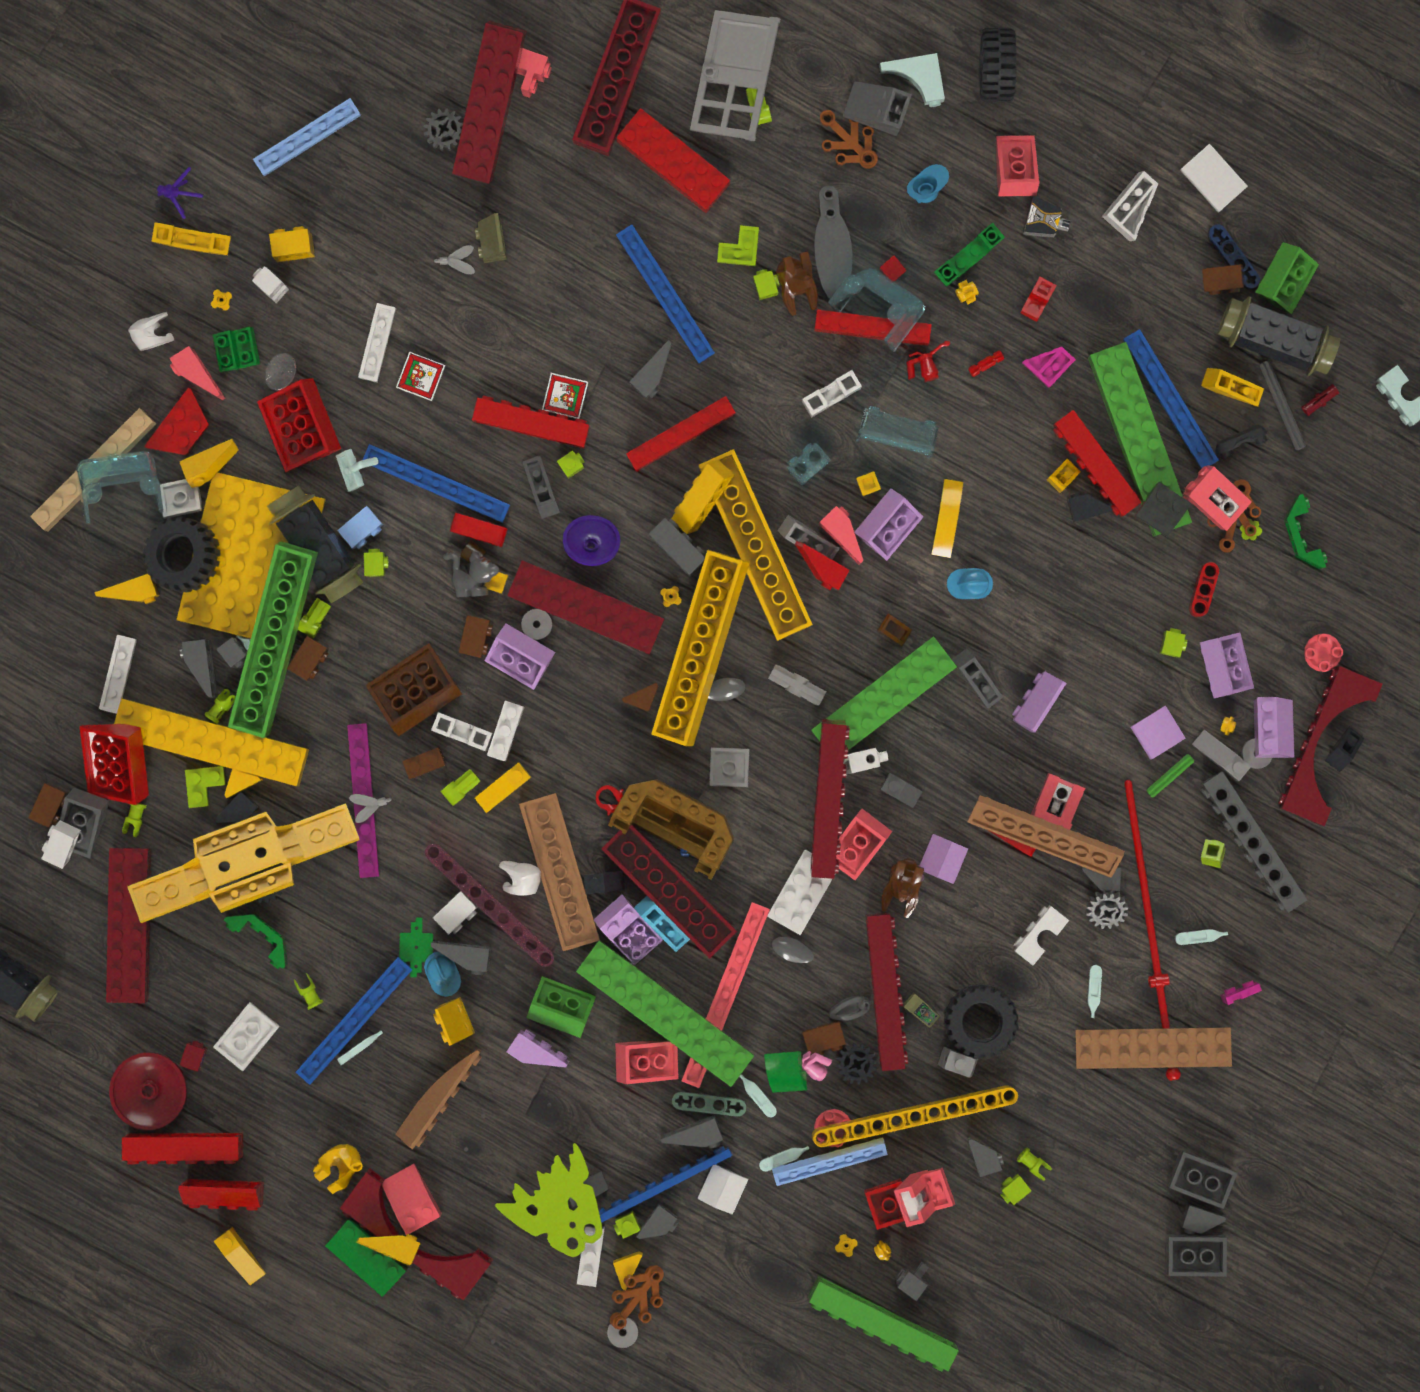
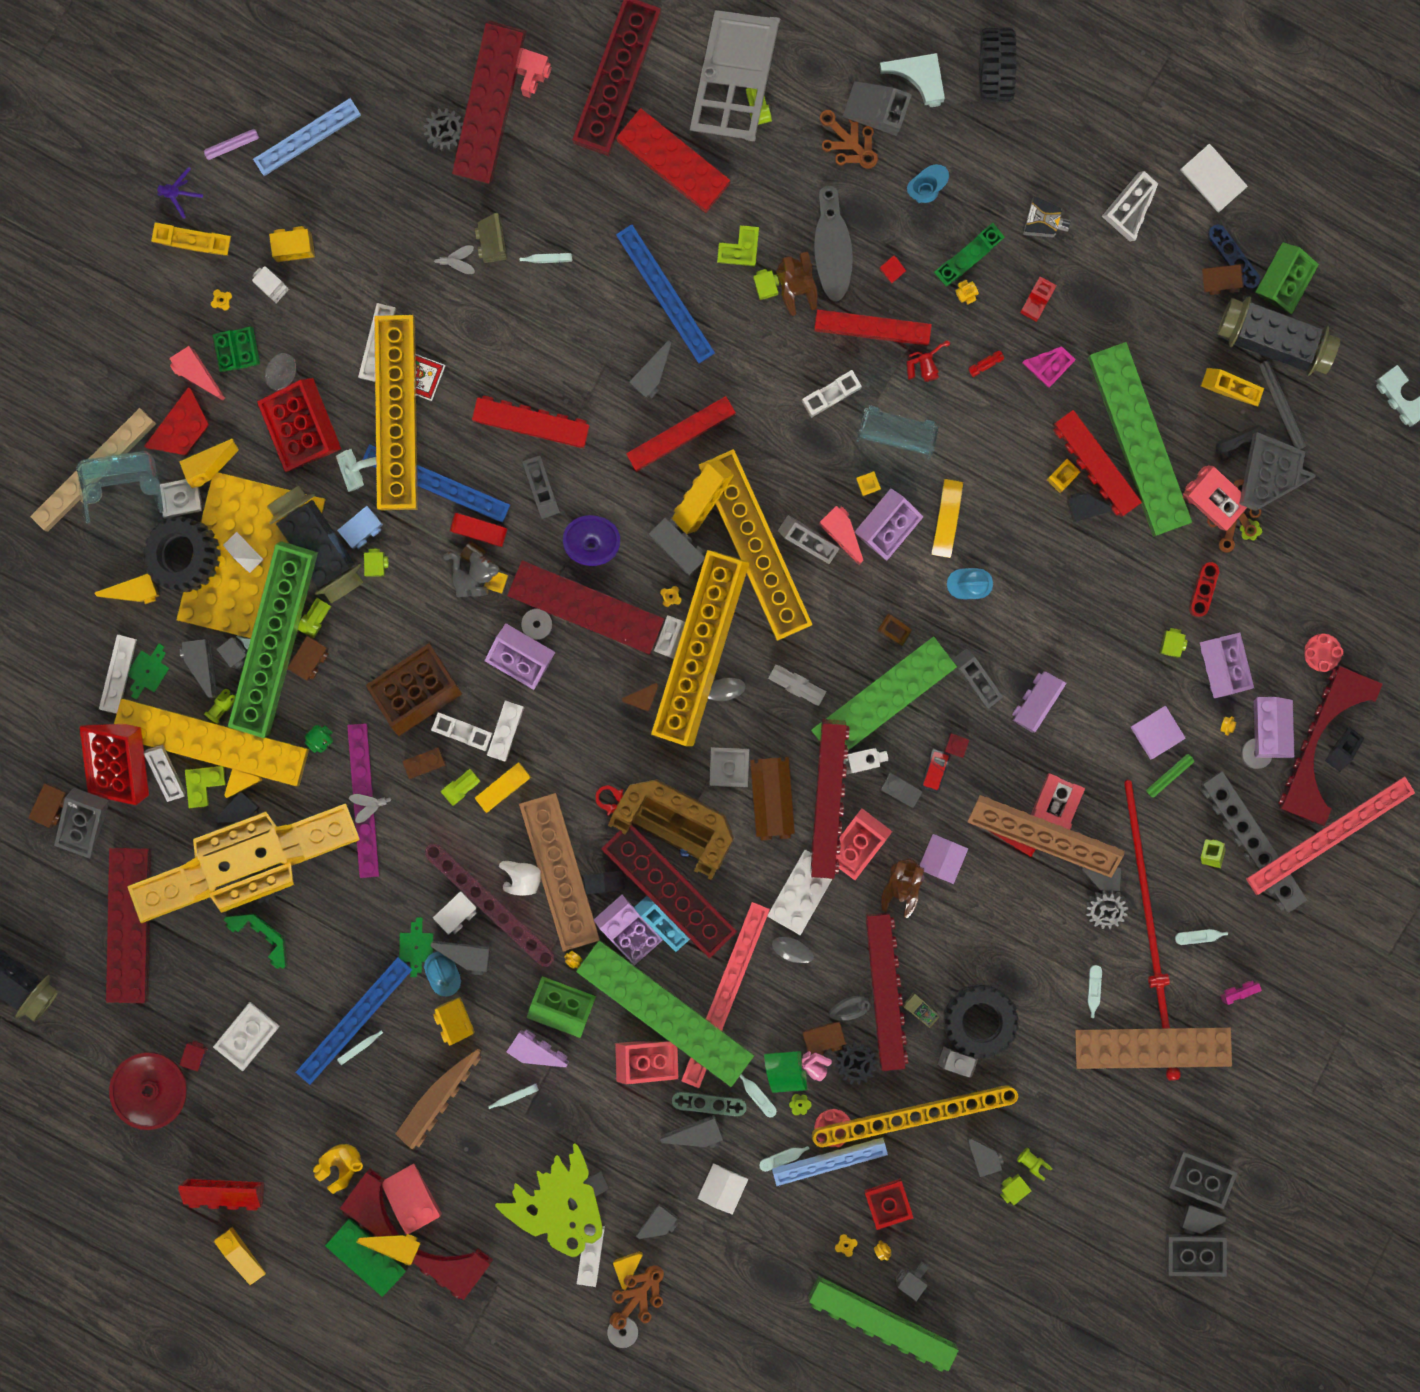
white brick [42,820,81,869] -> none
lime piece [122,803,147,838] -> none
red brick [122,1133,243,1164] -> none
white helmet [128,312,174,351] -> none
lime piece [294,973,324,1010] -> none
reddish brown brick [458,615,493,658] -> none
tile [542,373,589,419] -> none
lime brick [557,451,585,479] -> none
blue plate [598,1146,732,1223] -> none
lime brick [613,1210,641,1239] -> none
clear light blue brick [787,443,831,486] -> none
red slope [795,541,849,591] -> none
clear light blue windscreen [828,268,925,352] -> none
coral brick [894,1168,955,1227] -> none
coral slope [996,136,1039,196] -> none
white arch [1014,905,1069,965] -> none
blue plate [1123,329,1219,469] -> none
pearl dark grey slope [1135,482,1191,537] -> none
light grey slope [1192,730,1252,781] -> none
green slope [1284,494,1327,569] -> none
dark red pin [1301,384,1339,416] -> none
none -> green piece [128,644,169,699]
none -> light grey plate [144,745,186,802]
none -> lavender axle [204,129,259,160]
none -> white slope [223,532,264,573]
none -> green head [304,725,333,753]
none -> yellow brick [374,315,418,510]
none -> light aqua piece [488,1084,539,1109]
none -> light aqua piece [520,253,572,263]
none -> yellow plate [564,951,583,969]
none -> white slope [654,615,685,659]
none -> reddish brown brick [750,757,795,840]
none -> lime plant [789,1094,811,1115]
none -> slope [920,749,951,794]
none -> dark red brick [943,733,969,758]
none -> dark grey wing [1239,432,1316,511]
none -> coral plate [1246,777,1415,895]

